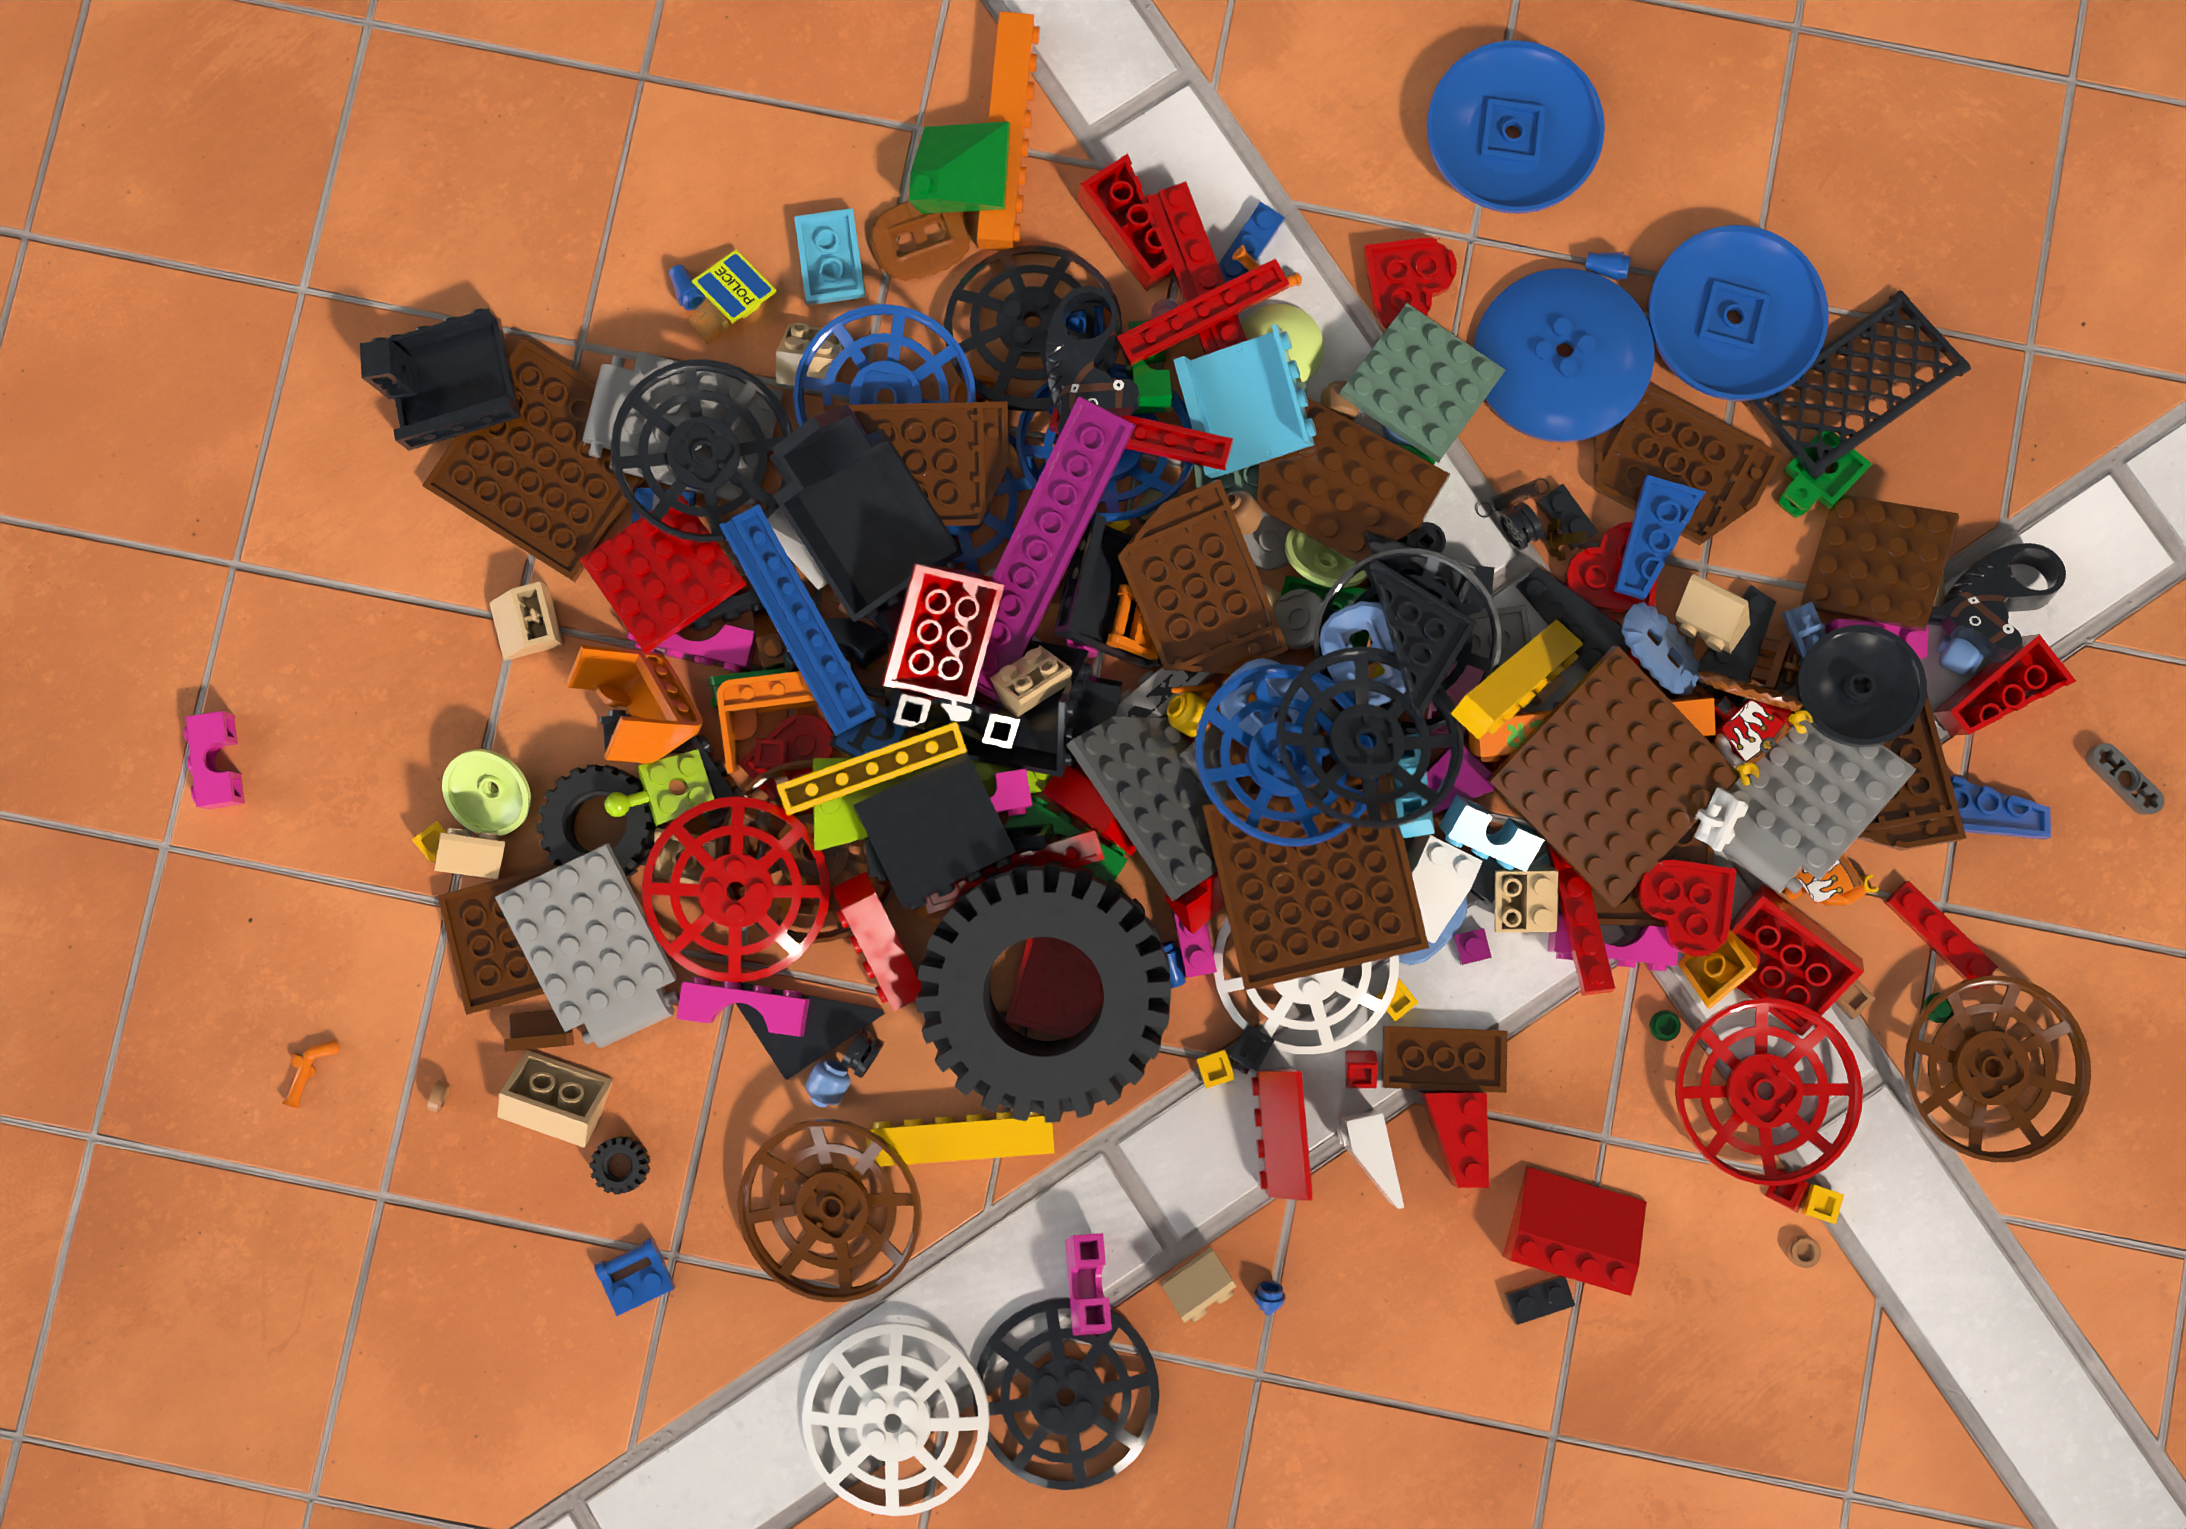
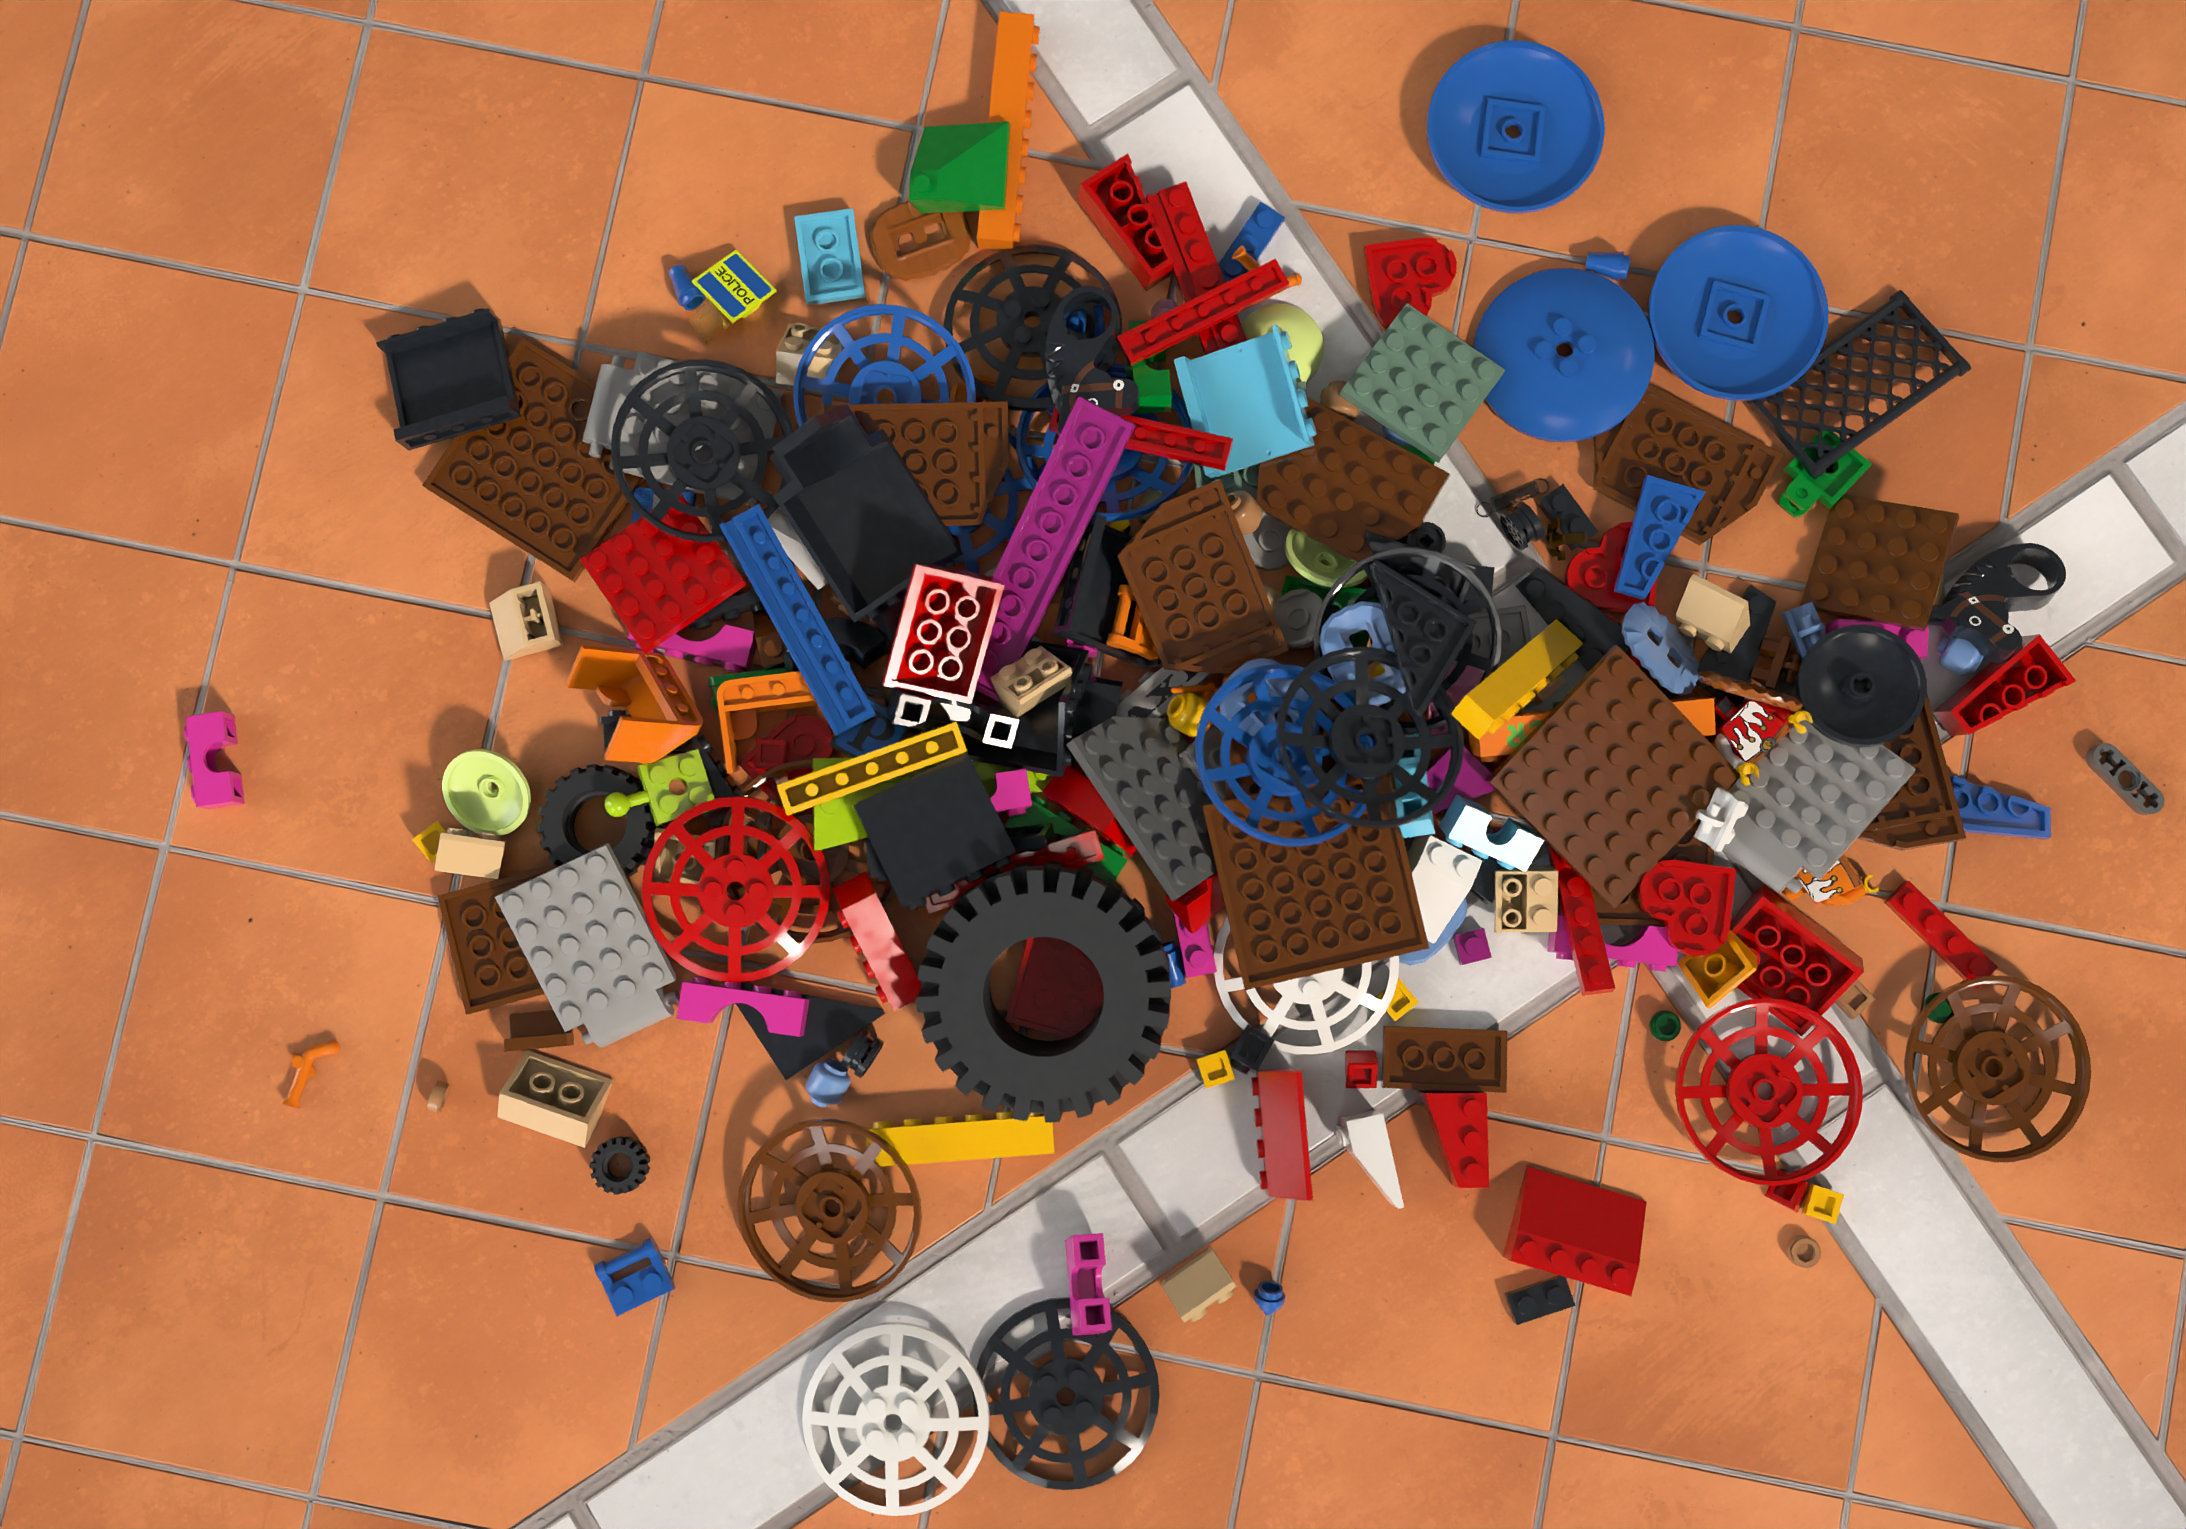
black brick [360,337,418,399] -> none

